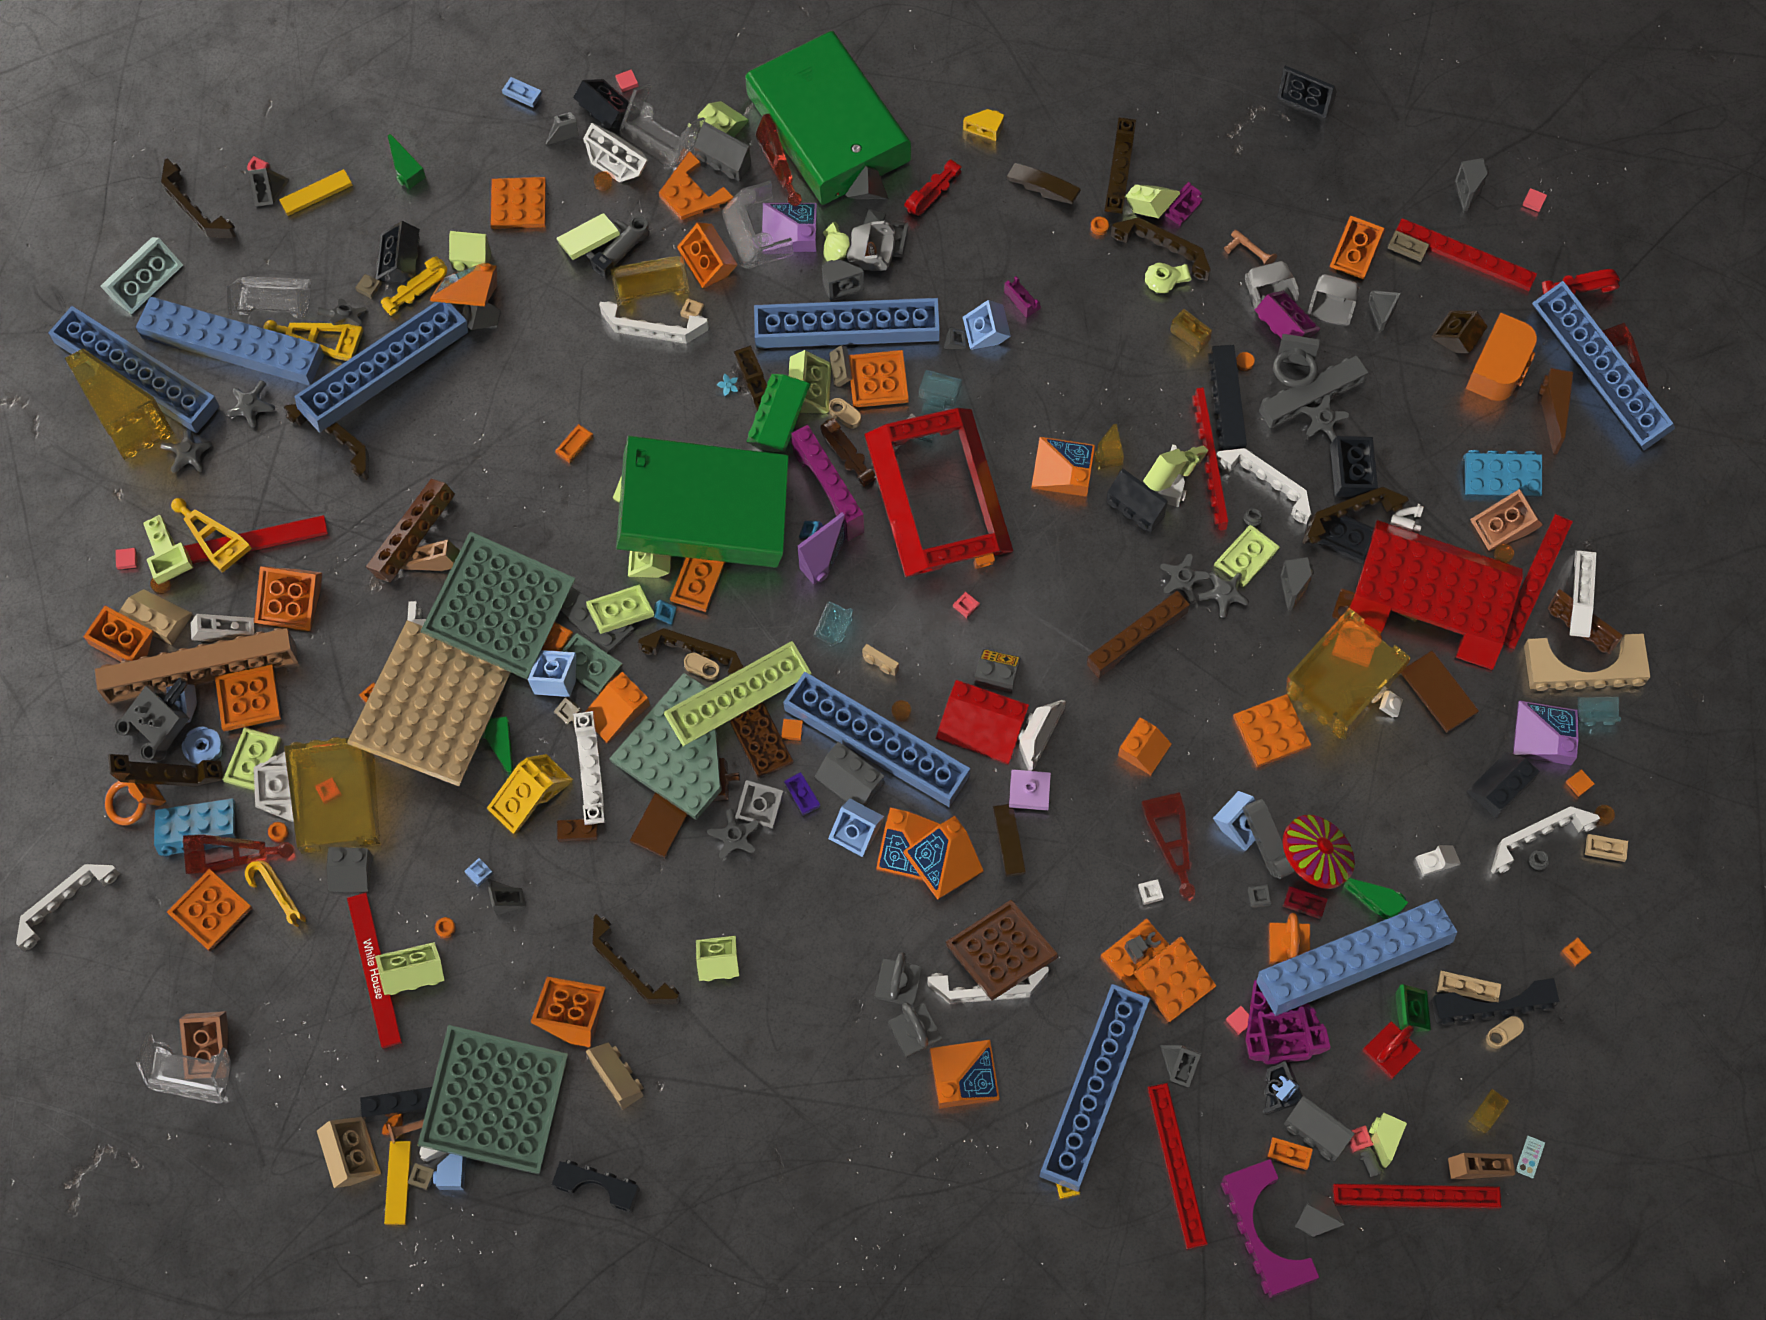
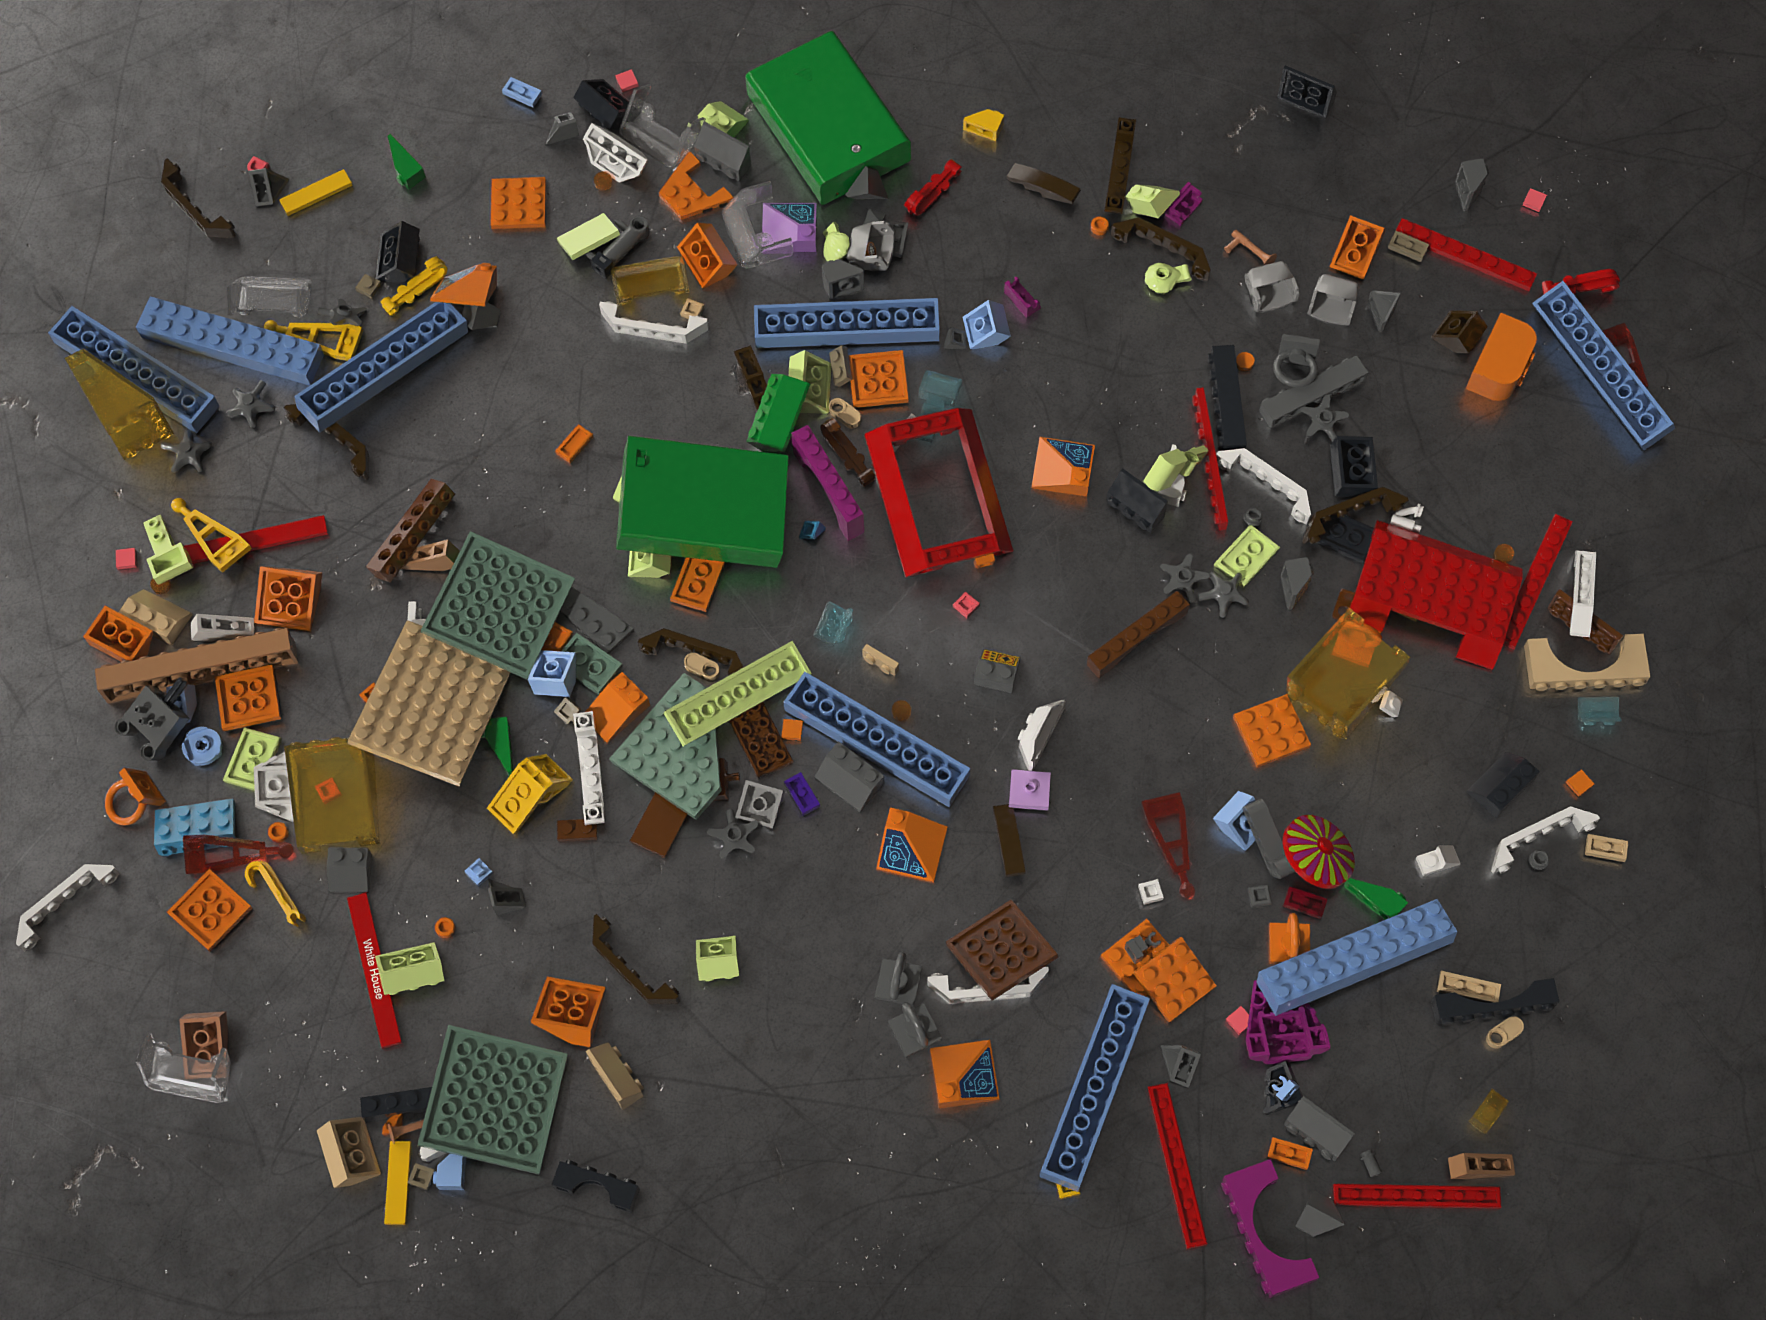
light aqua slope [101,237,183,314] -> none
dark brown slope [108,754,223,787] -> none
yellowish green slope [449,231,491,271] -> none
yellowish green tile [586,584,654,634] -> none
dark azure slope [654,600,677,624] -> none
medium azure plant [716,373,738,396] -> none
clear red plate [755,114,802,206] -> none
medium lavender slope [797,512,846,585] -> none
light blue slope [828,799,884,857] -> none
orange slope [903,816,984,900] -> none
red slope [936,680,1029,764] -> none
clear yellow slope [1095,424,1124,469] -> none
orange slope [1118,717,1172,775] -> none
clear yellow brick [1170,309,1212,353] -> none
magenta slope [1255,290,1320,339] -> none
coral tile [1349,1125,1373,1153] -> none
red tile [1363,1021,1421,1079] -> none
yellowish green slope [1369,1113,1407,1169] -> none
green slope [1395,984,1431,1031] -> none
reddish brown tile [1400,651,1479,733] -> none
dark azure bracket [1463,450,1542,497] -> none
nougat slope [1470,489,1543,551] -> none
medium lavender slope [1513,701,1579,765] -> none
clear light blue sticker [1516,1136,1545,1178] -> none
reddish brown slope [1539,368,1573,455] -> none
orange tile [1562,938,1592,966] -> none
clear orange tile [1594,805,1615,826] -> none

